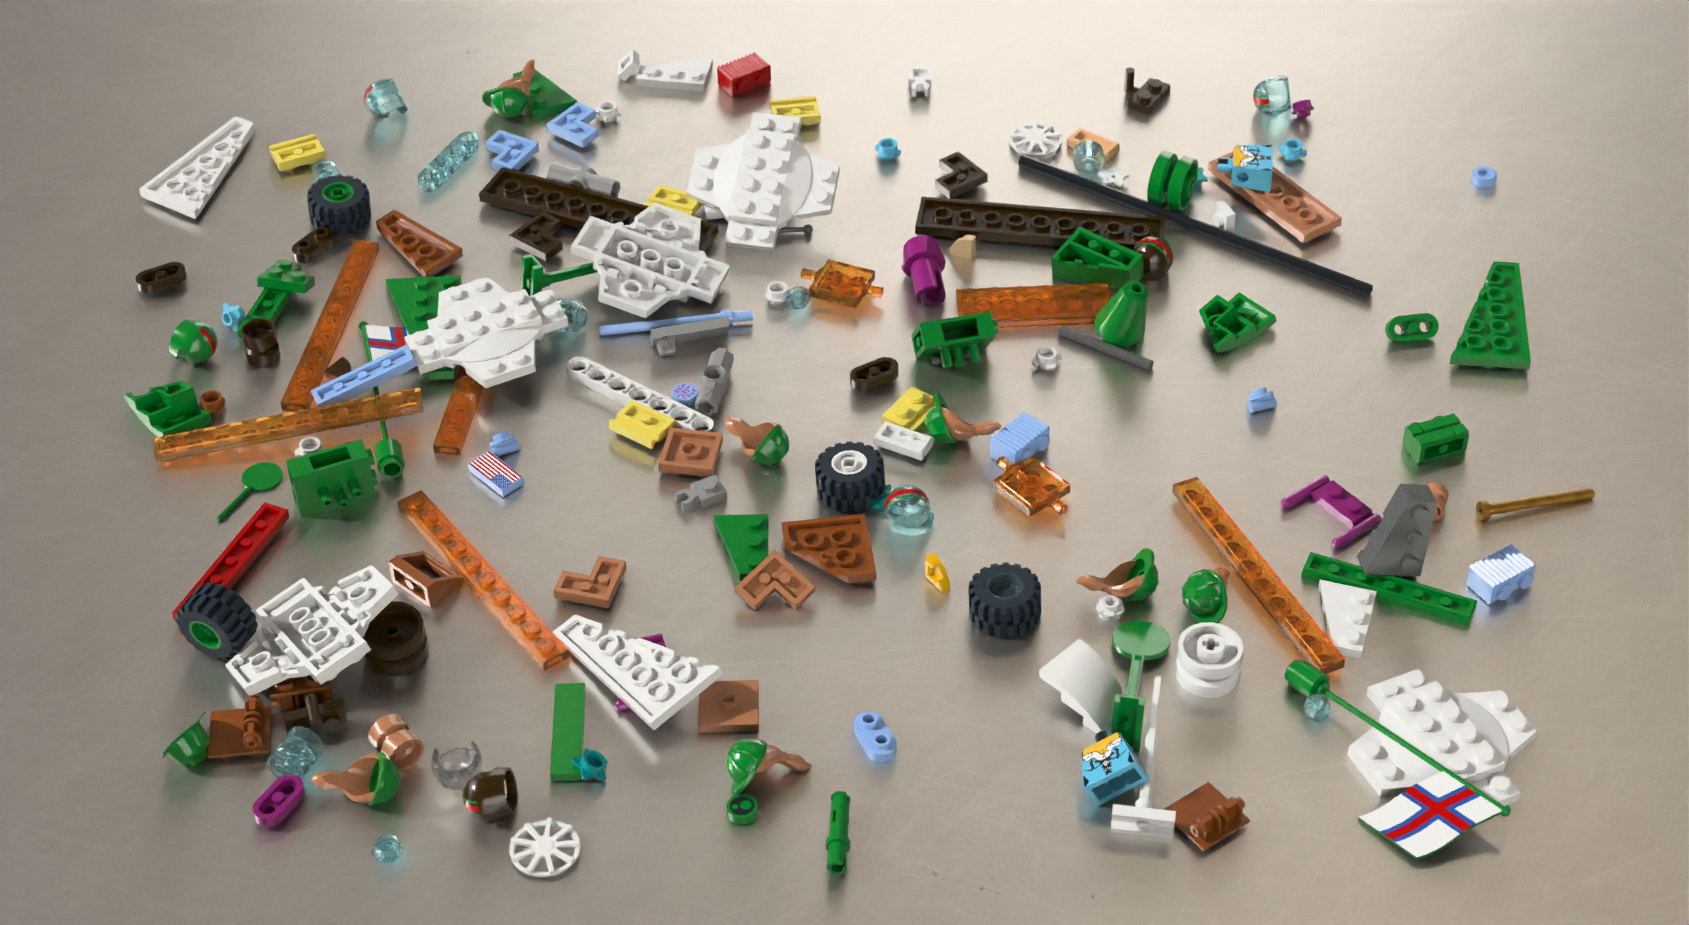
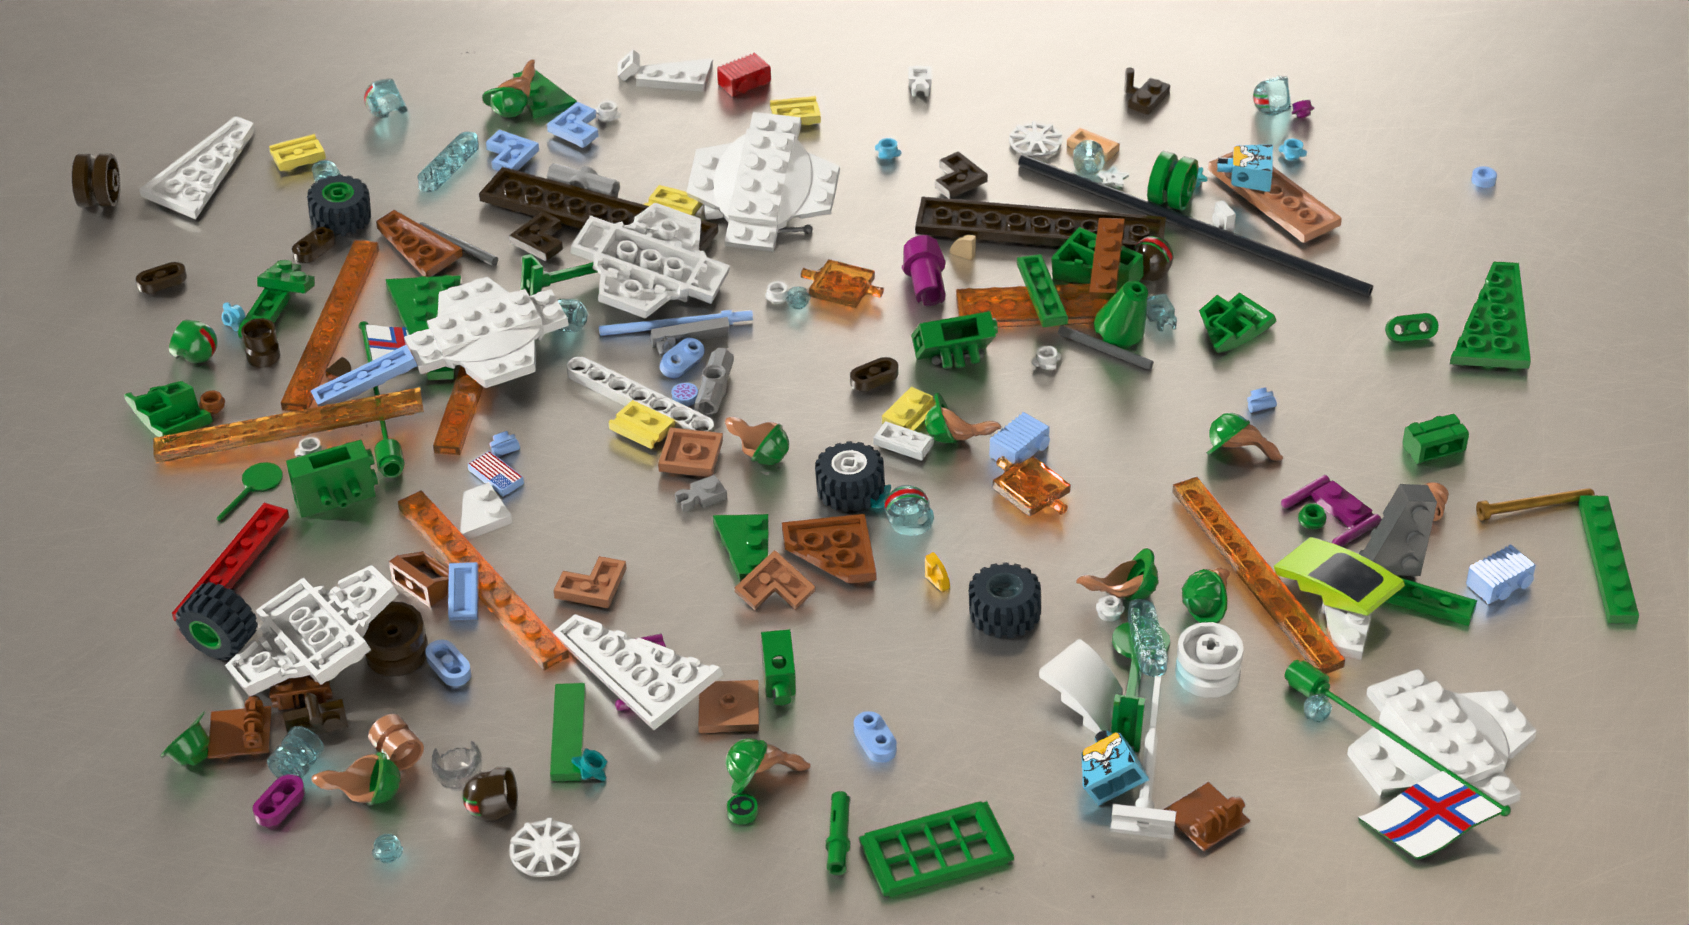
none -> dark brown wheel [72,154,120,207]
none -> dark grey bar [420,222,498,266]
none -> light blue plate [425,640,471,686]
none -> light blue tile [448,562,479,621]
none -> white wing [461,482,512,542]
none -> light blue plate [660,338,705,379]
none -> green torso [761,629,796,706]
none -> green piece [859,801,1014,897]
none -> green tile [1017,254,1068,328]
none -> dark orange plate [1089,218,1125,300]
none -> clear light blue beam [1127,599,1168,677]
none -> clear light blue plate [1146,294,1177,332]
none -> piece [1206,413,1283,461]
none -> lime slope [1273,537,1405,616]
none -> green plate [1298,504,1327,529]
none -> green plate [1578,495,1639,624]

